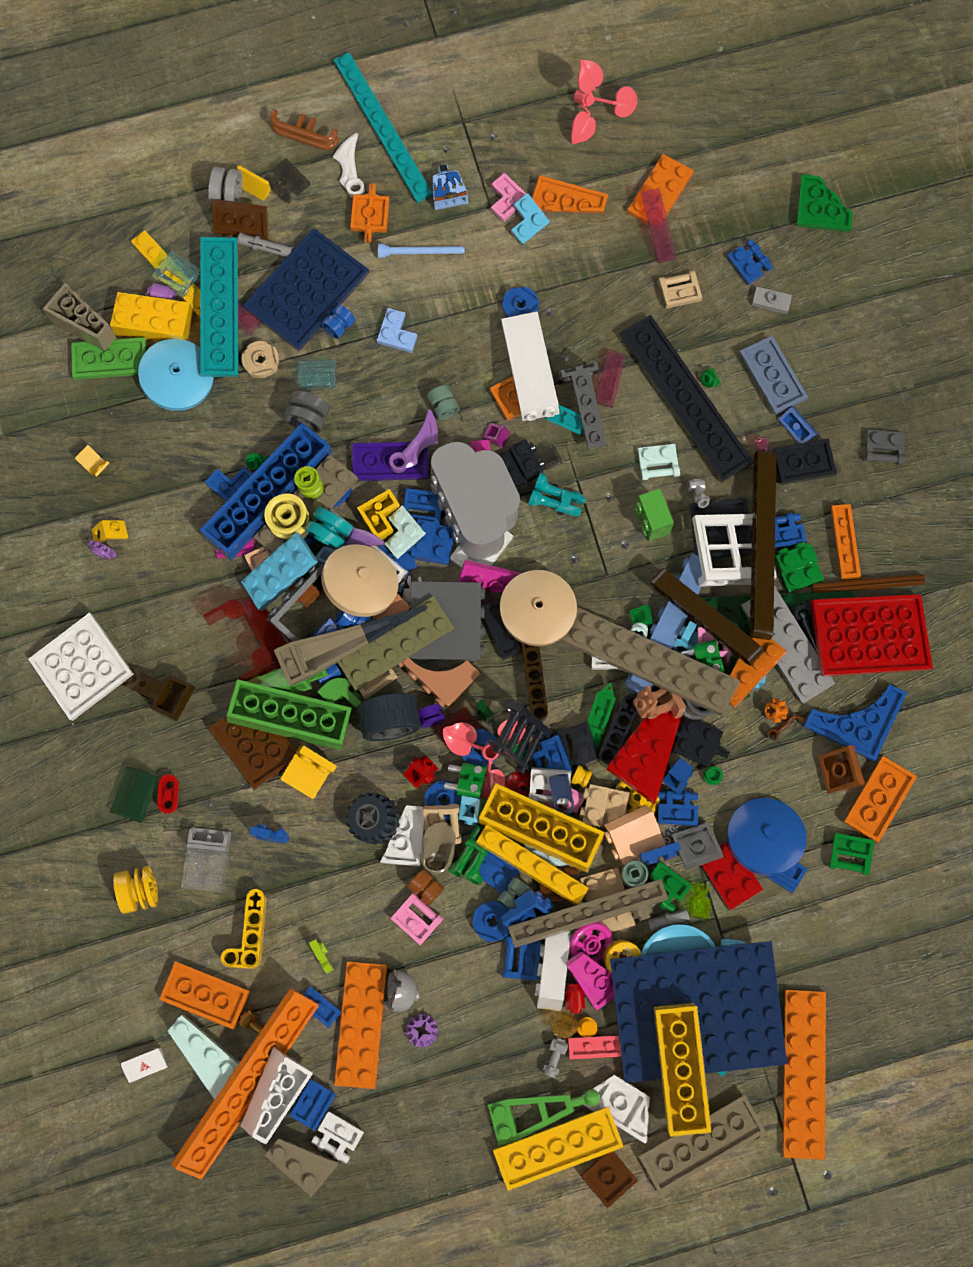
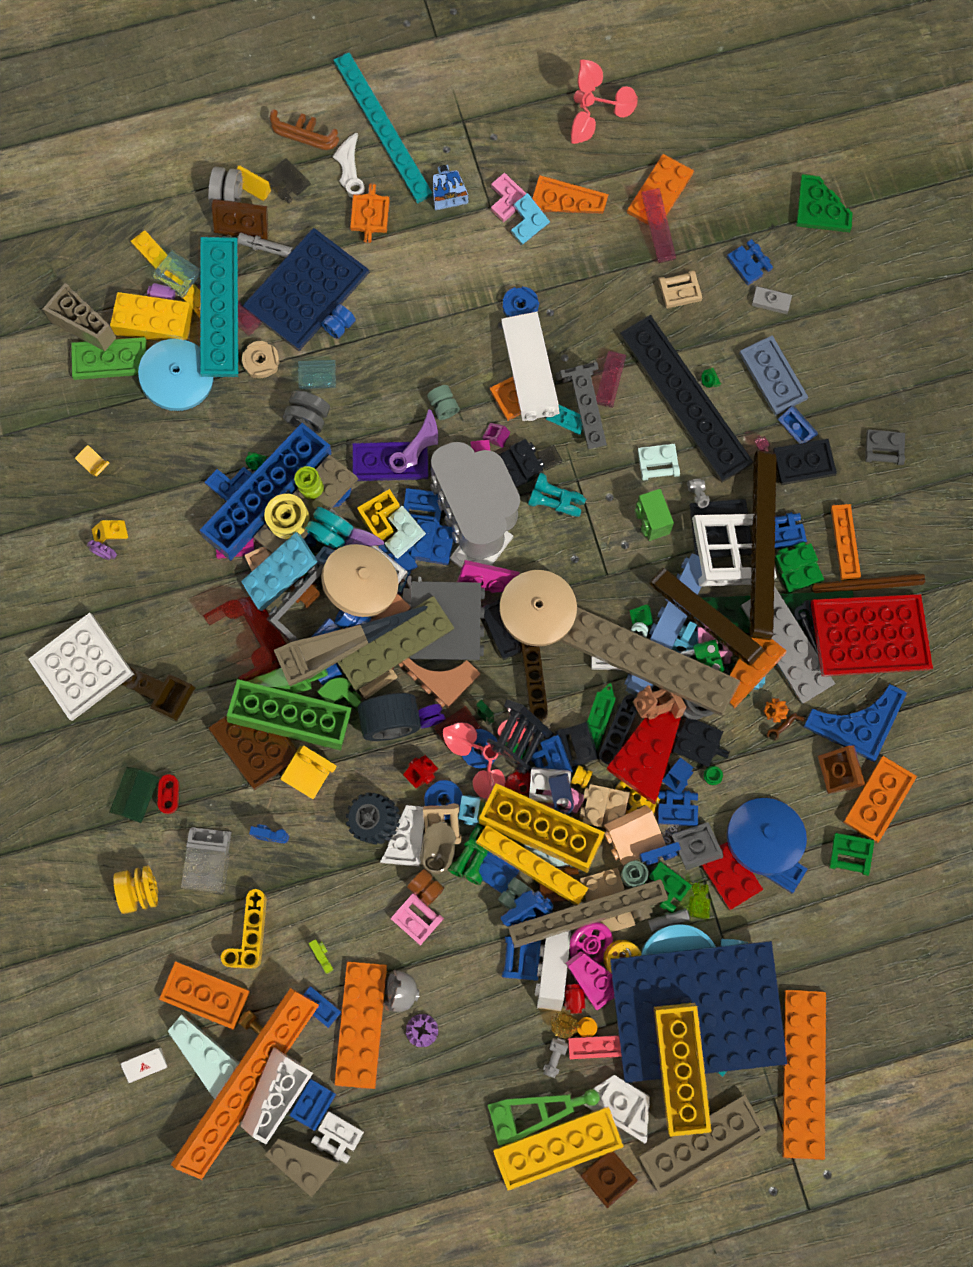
light blue plate [377,308,418,353] -> none
light blue piece [378,243,465,258] -> none
green piece [444,763,487,799] -> none
blue plate [473,901,509,942] -> none

